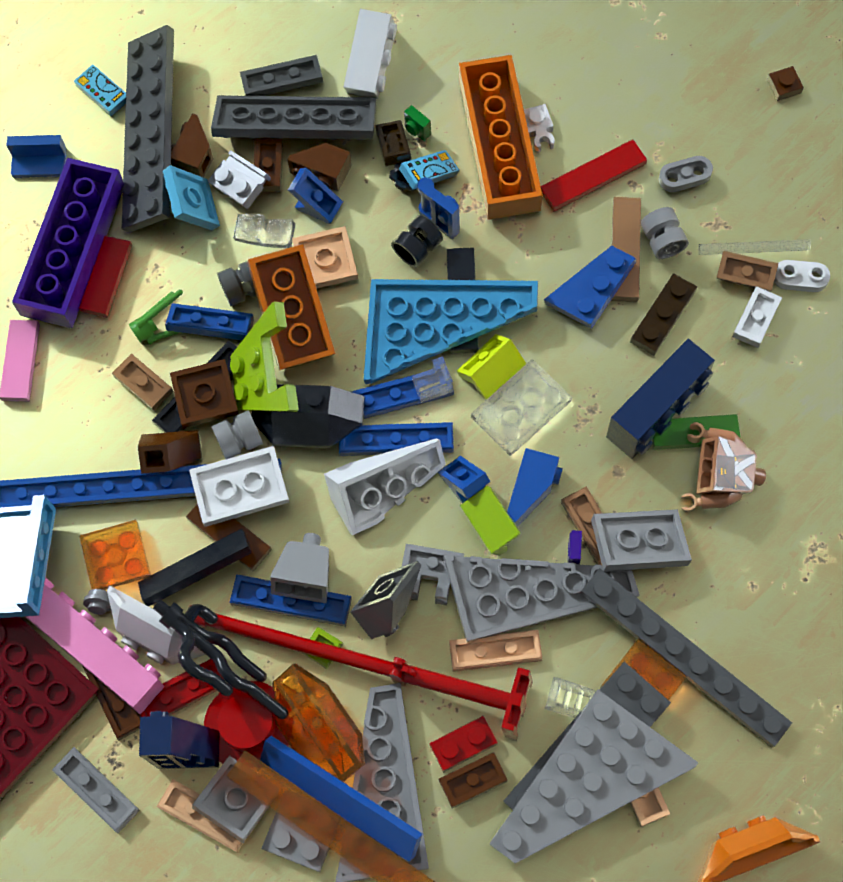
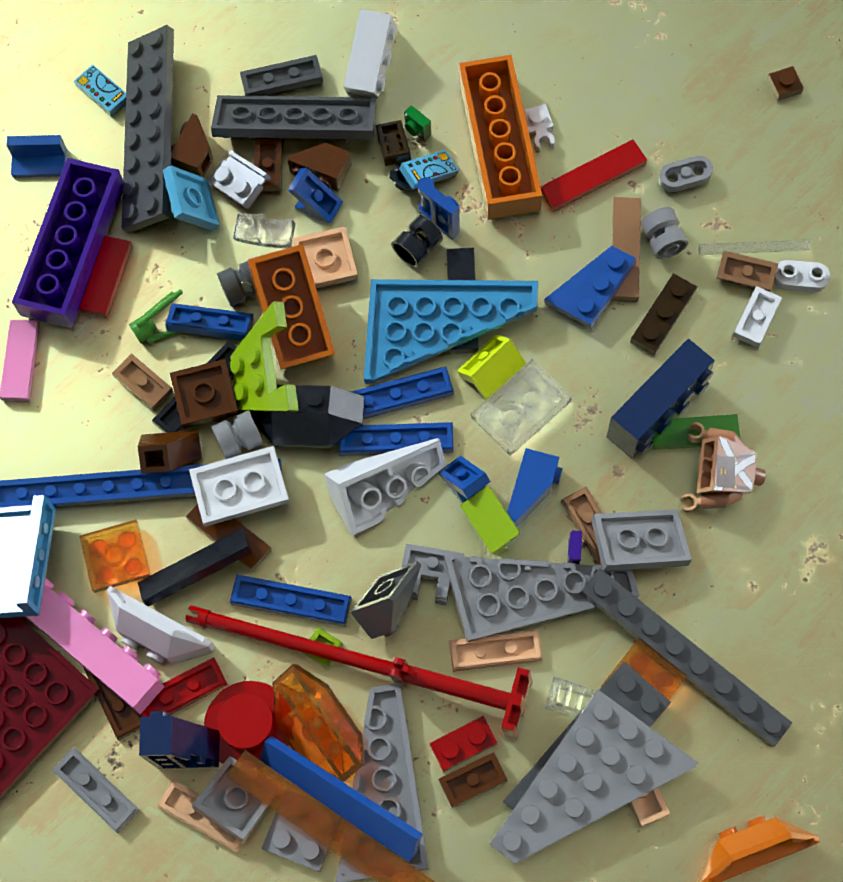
light grey plate [83,589,111,615] -> none
black plant [153,599,289,720] -> none
light grey torso [270,533,329,603] -> none
clear panel [412,356,453,403] -> none

